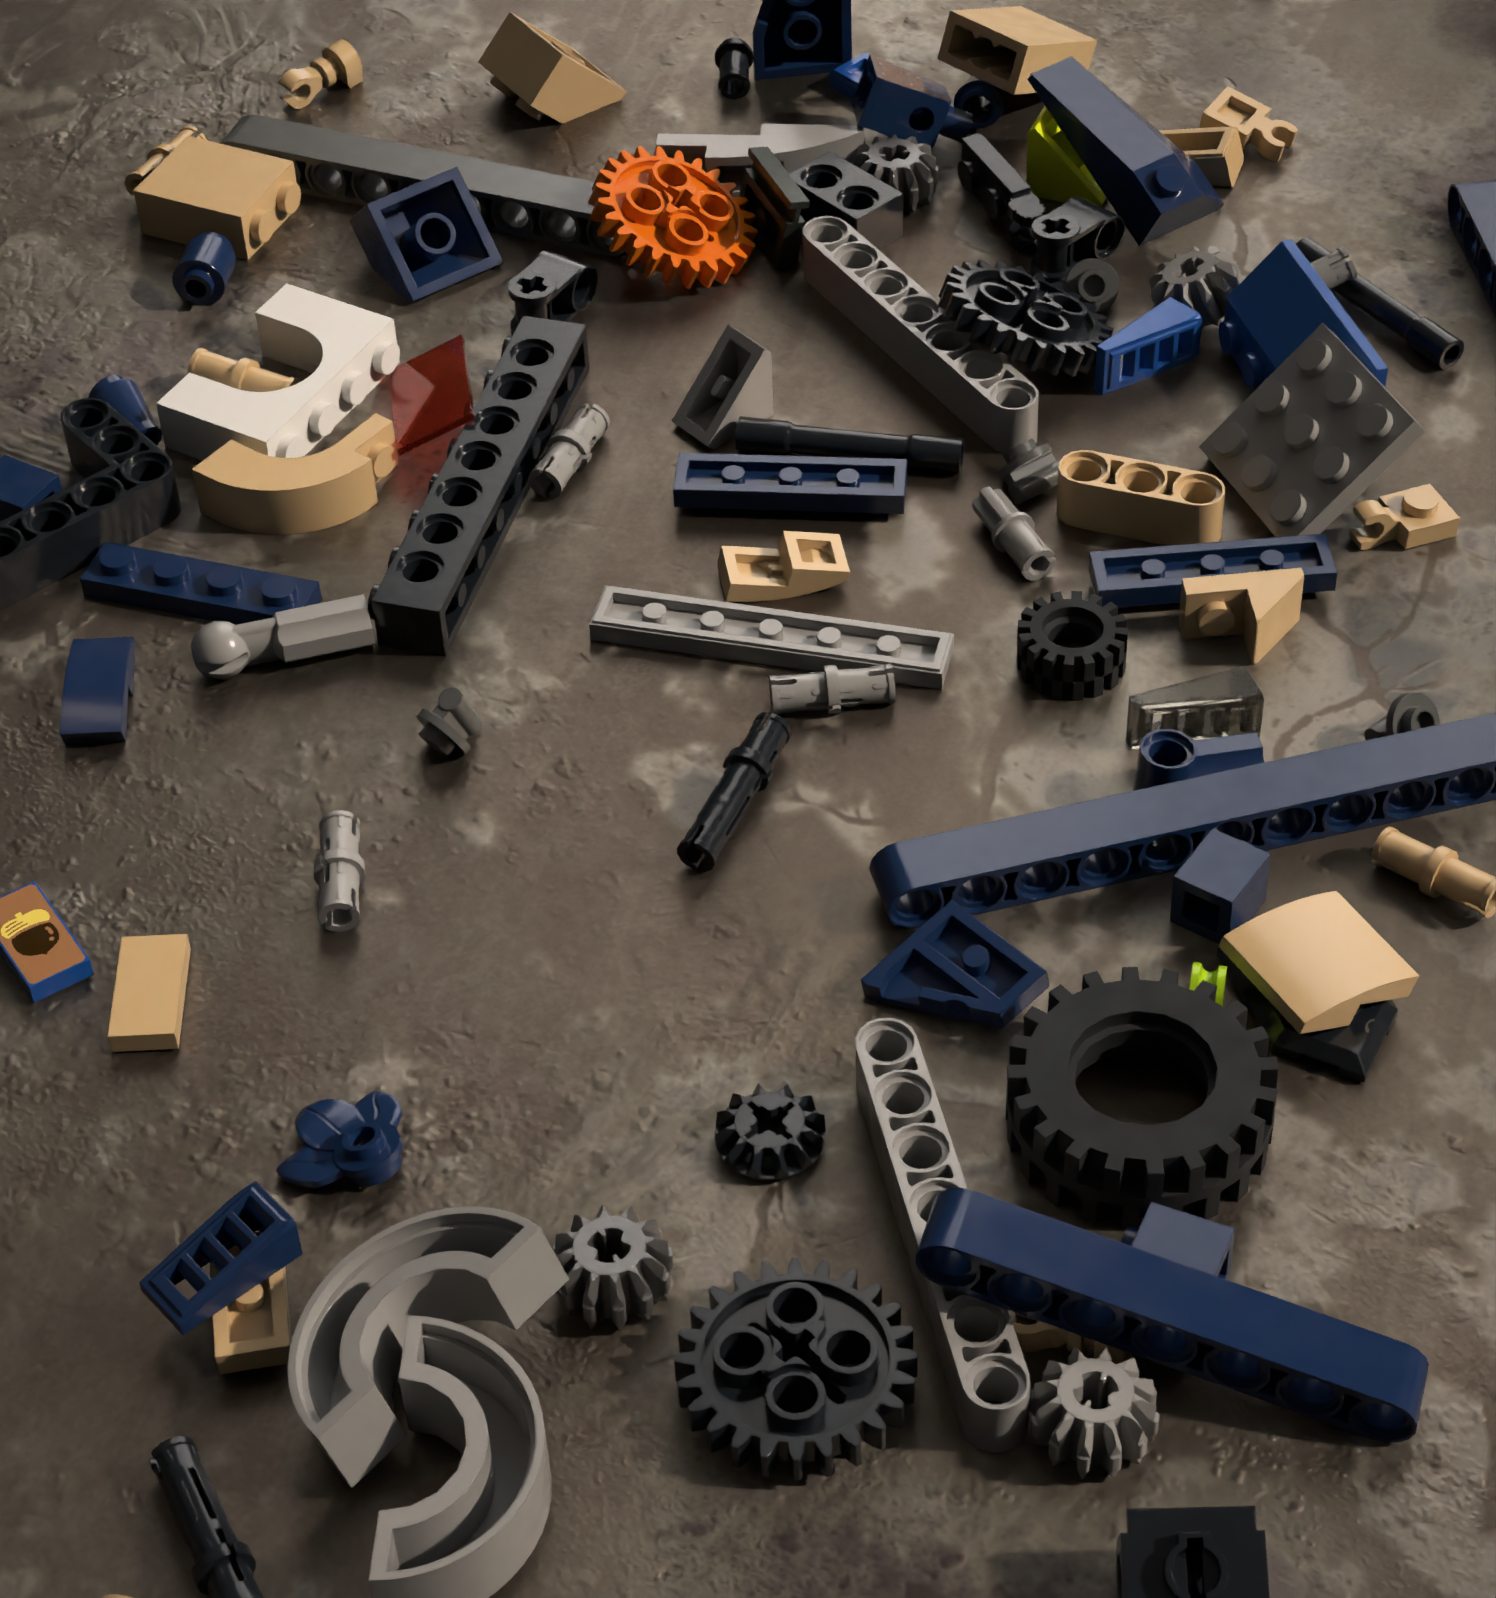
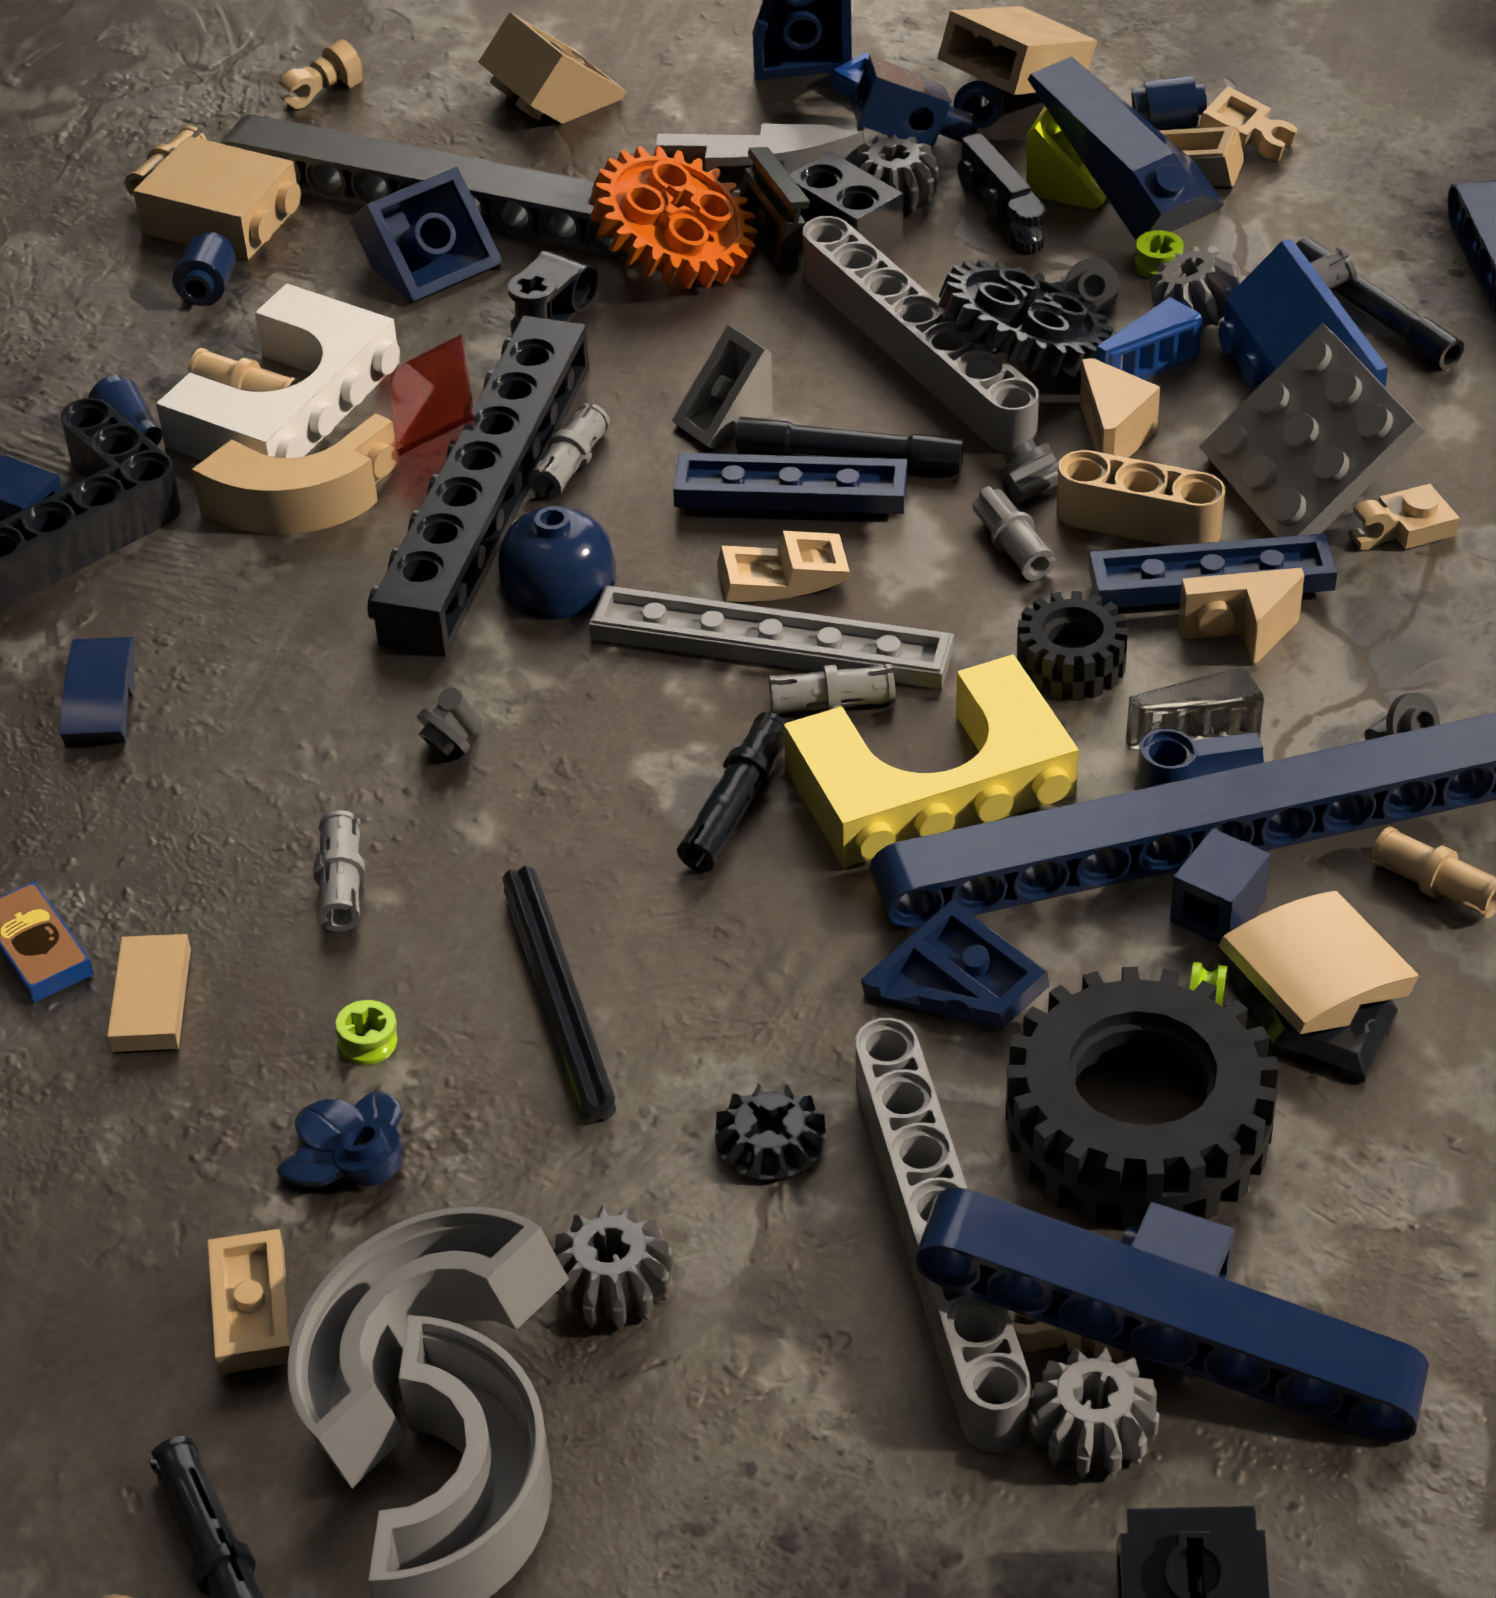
dark blue plate [80,542,322,625] -> none
dark blue slope [139,1181,303,1335] -> none
light grey piece [191,594,375,680] -> none
black gear [674,1258,918,1481] -> none
black pin [714,38,753,99] -> none
black piece [1030,196,1126,284] -> none
none -> lime bush [335,1000,398,1065]
none -> dark blue cylinder [498,506,617,620]
none -> black axle [502,866,616,1123]
none -> light yellow arch [784,654,1079,868]
none -> tan slope [1080,358,1160,458]
none -> dark blue brick [1131,75,1207,130]
none -> lime bush [1135,230,1184,279]

